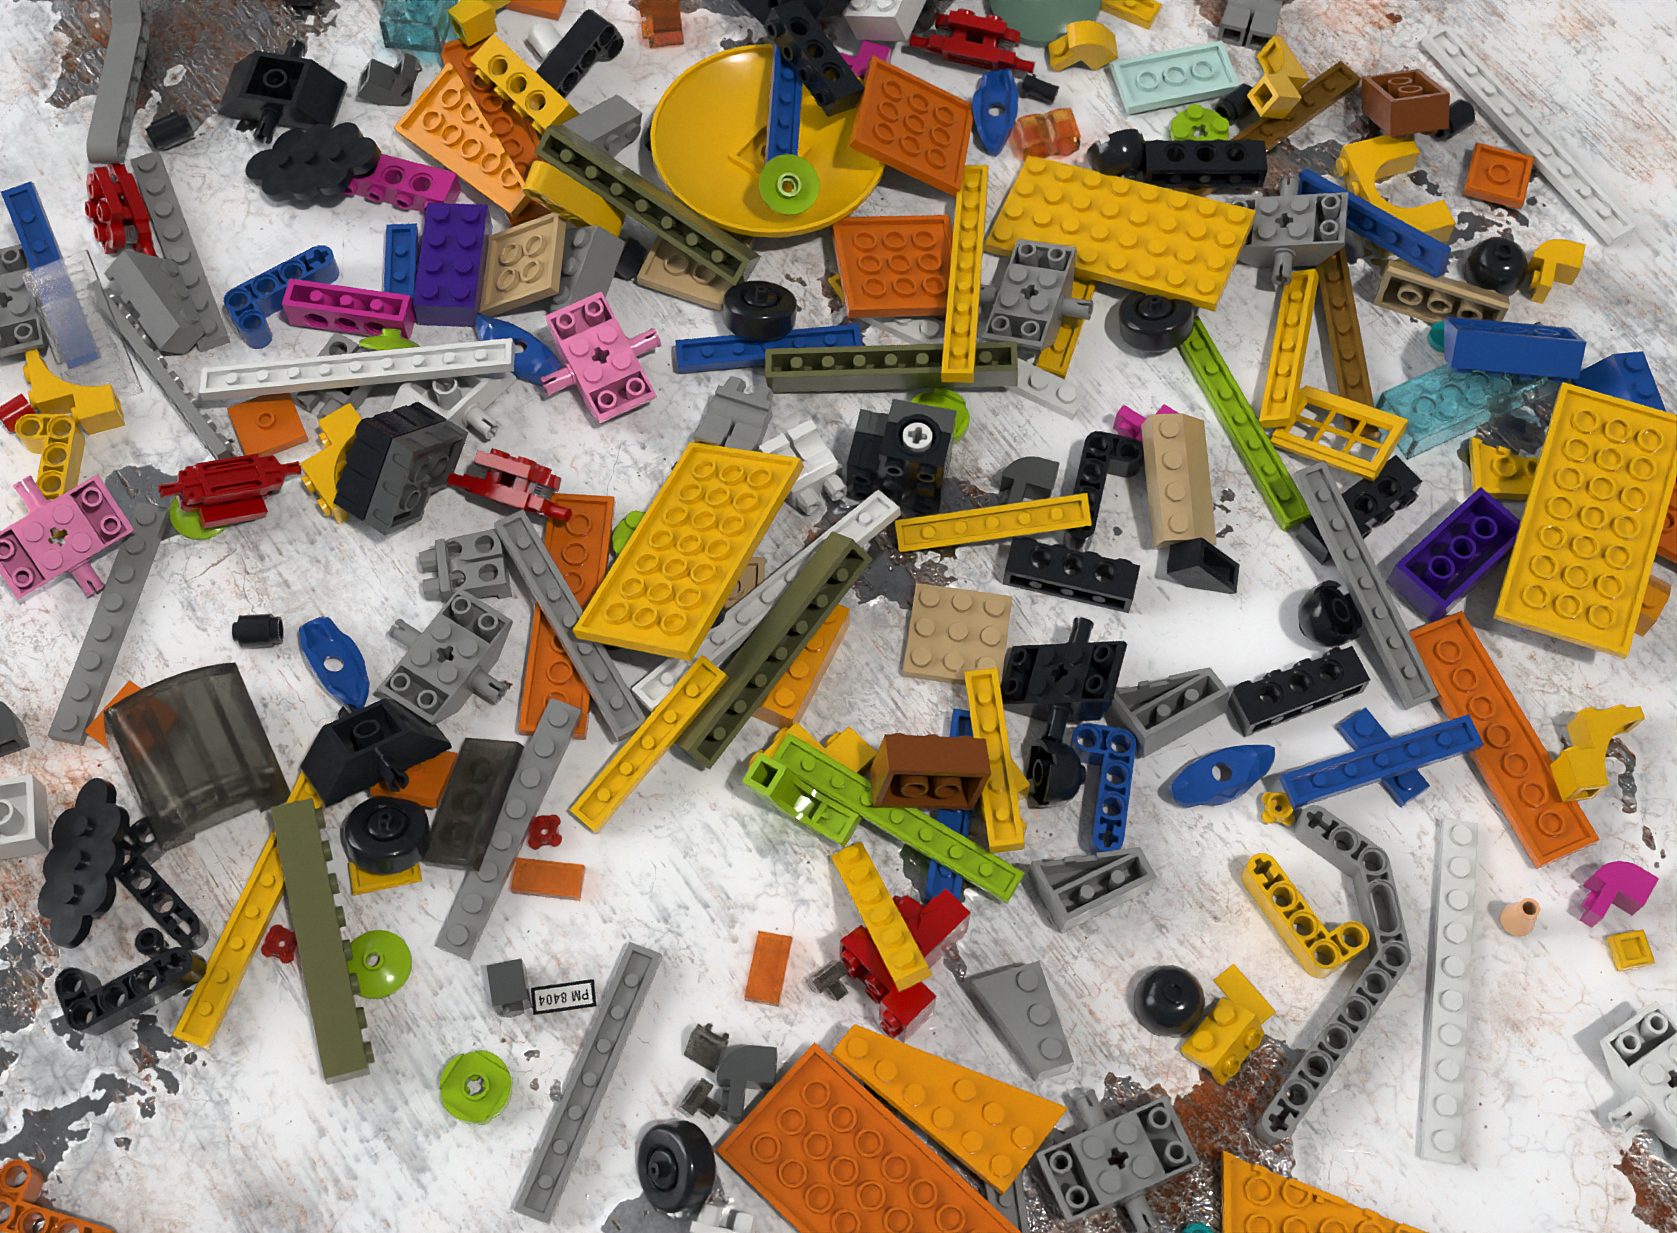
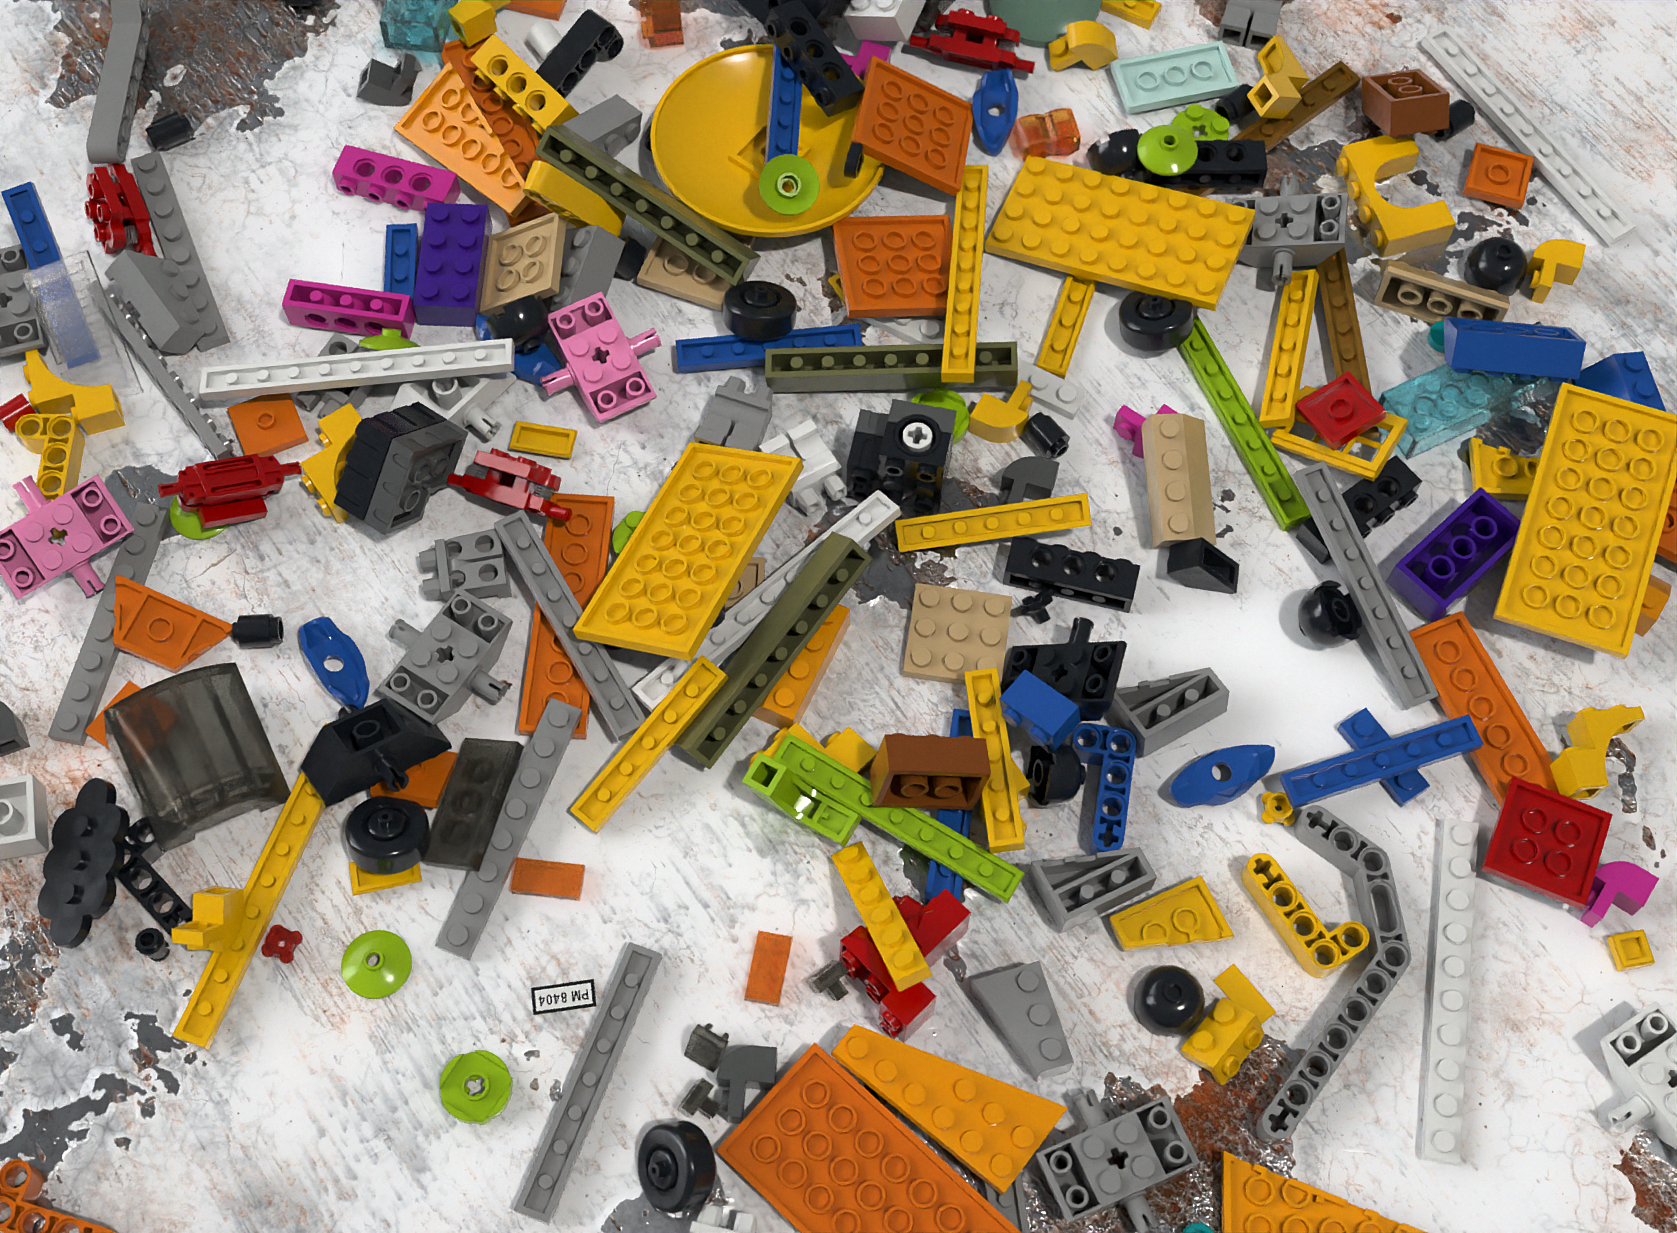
black beam [54,947,207,1036] -> none
black slope [217,39,347,144] -> none
blue beam [224,245,340,349] -> none
black plate [245,122,381,202] -> none
olive brick [270,798,375,1085] -> none
dark grey brick [486,958,532,1017] -> none
clear red plate [528,814,562,850] -> none
light grey slope [980,239,1093,350] -> none
black pin [1020,74,1060,104] -> none
black beam [1063,431,1144,552] -> none
black brick [1228,646,1371,737] -> none
blue plate [1298,169,1451,278] -> none
light nougat cone [1500,898,1540,936] -> none
none -> orange wing [113,574,232,673]
none -> yellow brick [172,885,244,952]
none -> black cylinder [486,295,549,353]
none -> yellow tile [509,421,578,459]
none -> black tile [844,141,864,179]
none -> yellow brick [968,379,1034,443]
none -> blue brick [999,669,1081,751]
none -> black plant [1015,588,1054,624]
none -> black brick [1024,412,1070,459]
none -> yellow wing [1108,875,1234,951]
none -> lime dish [1137,125,1198,176]
none -> red plate [1296,371,1387,451]
none -> red plate [1481,776,1613,910]

